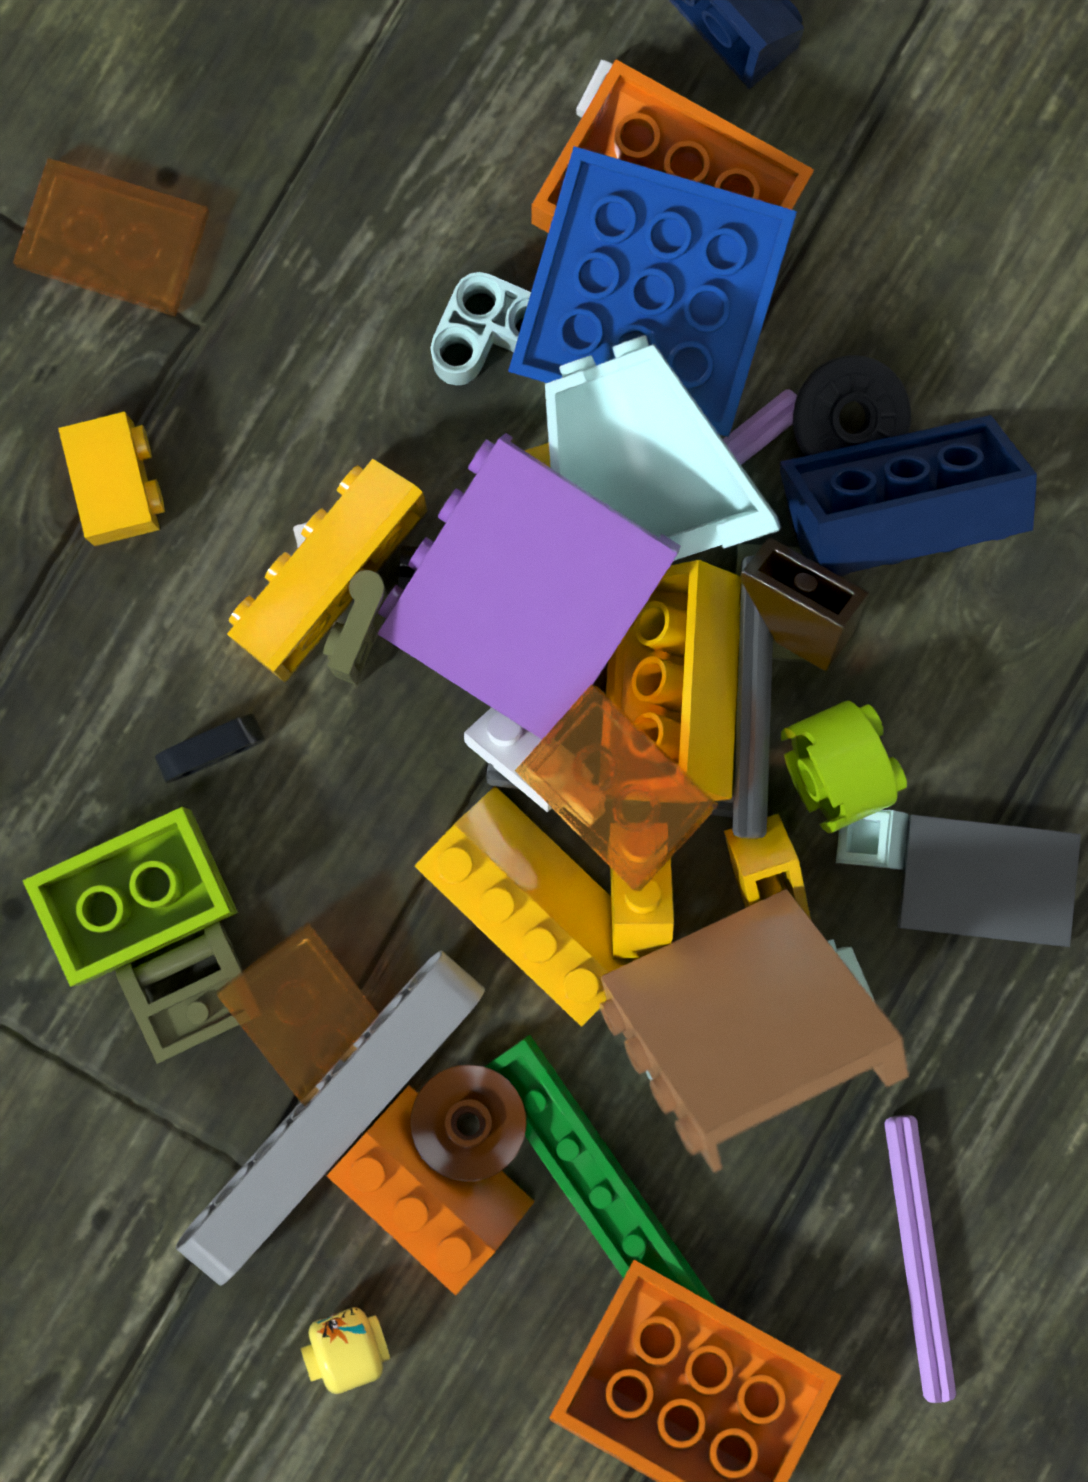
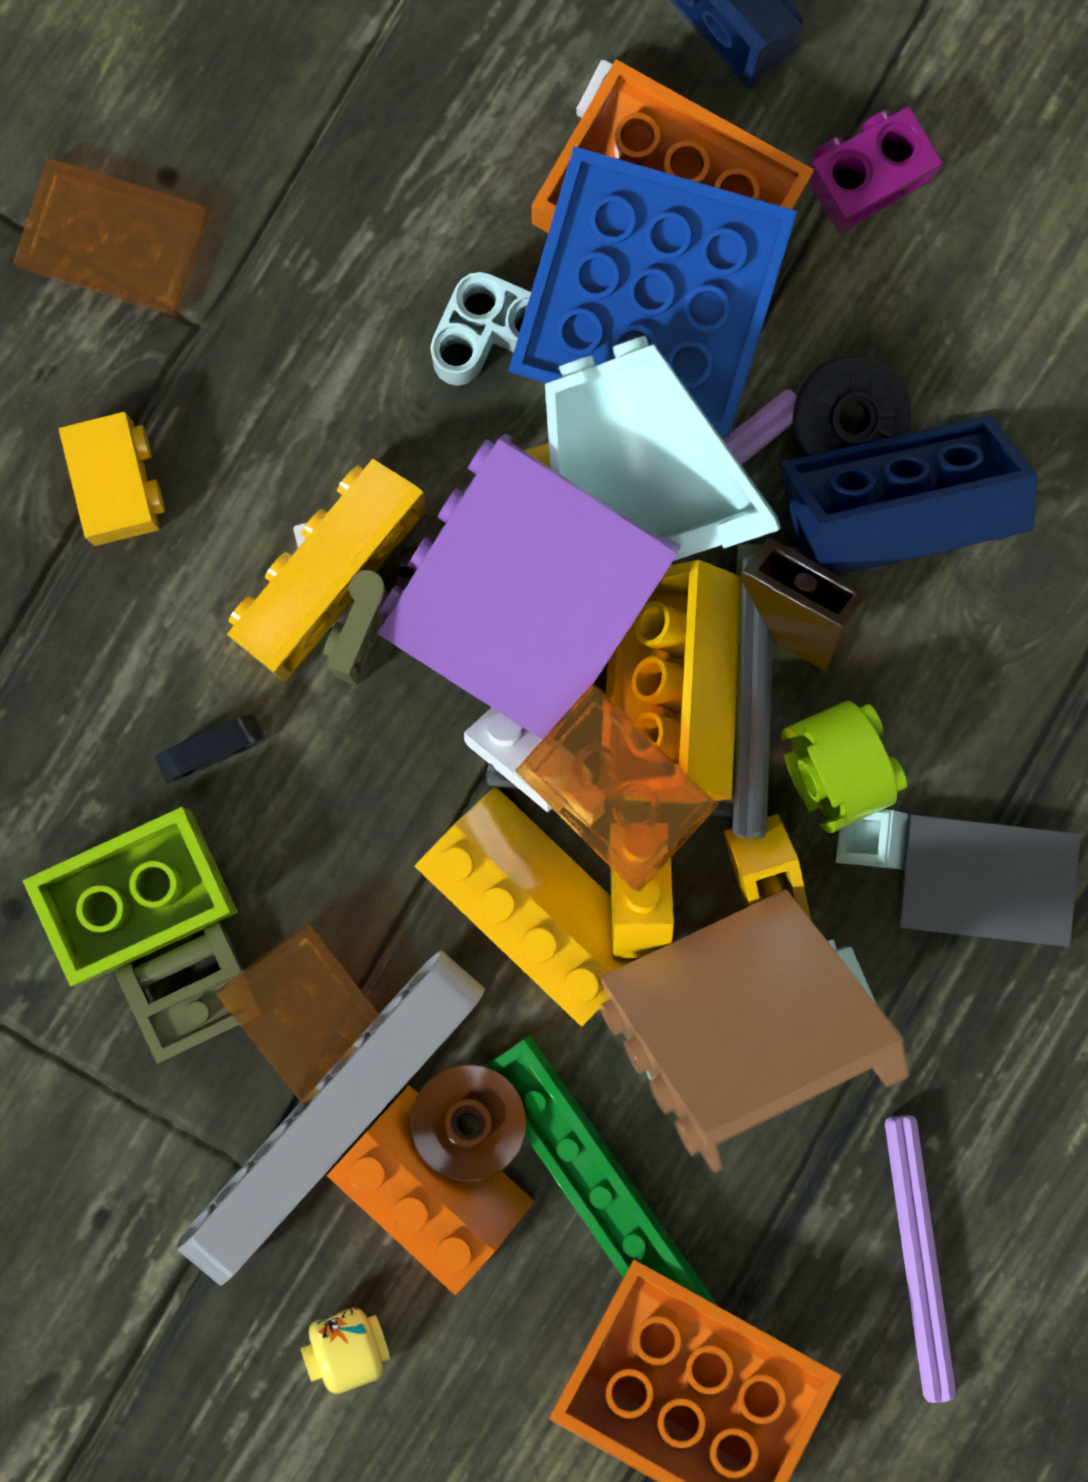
none -> magenta brick [808,106,943,234]

